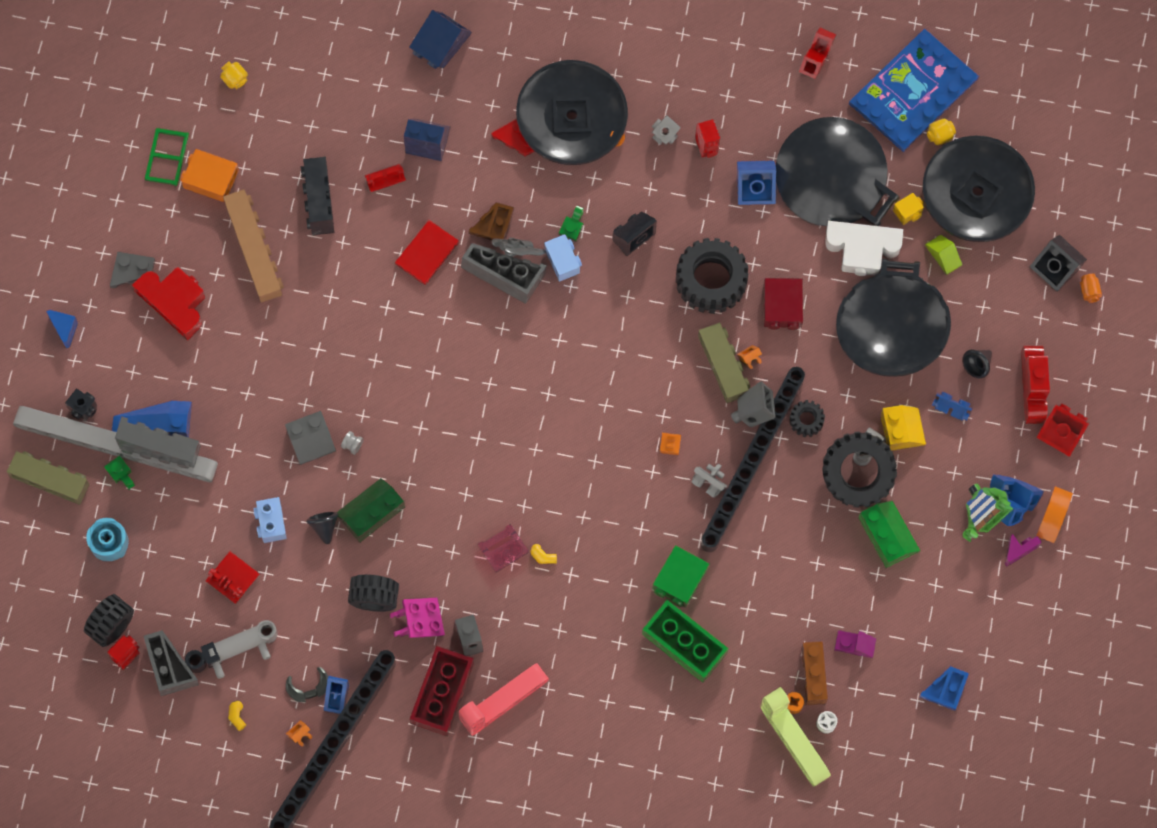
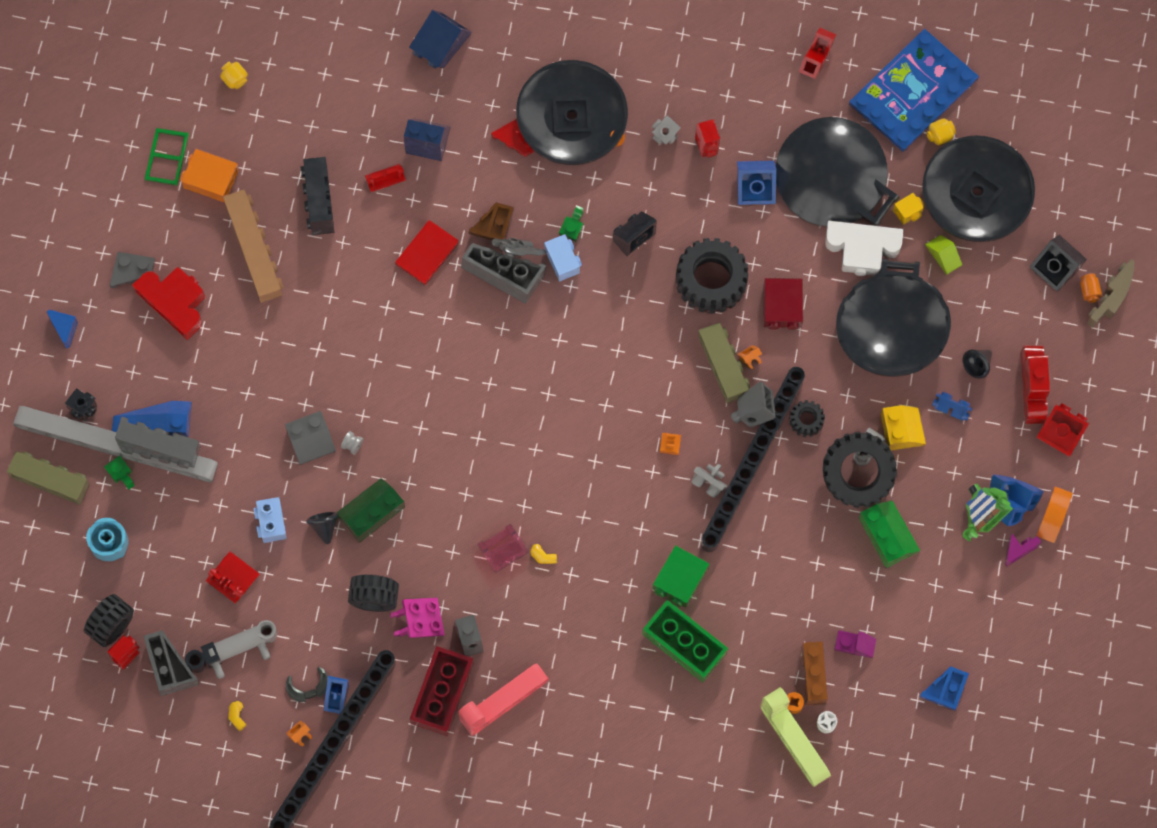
none -> dark tan slope [1087,259,1134,328]

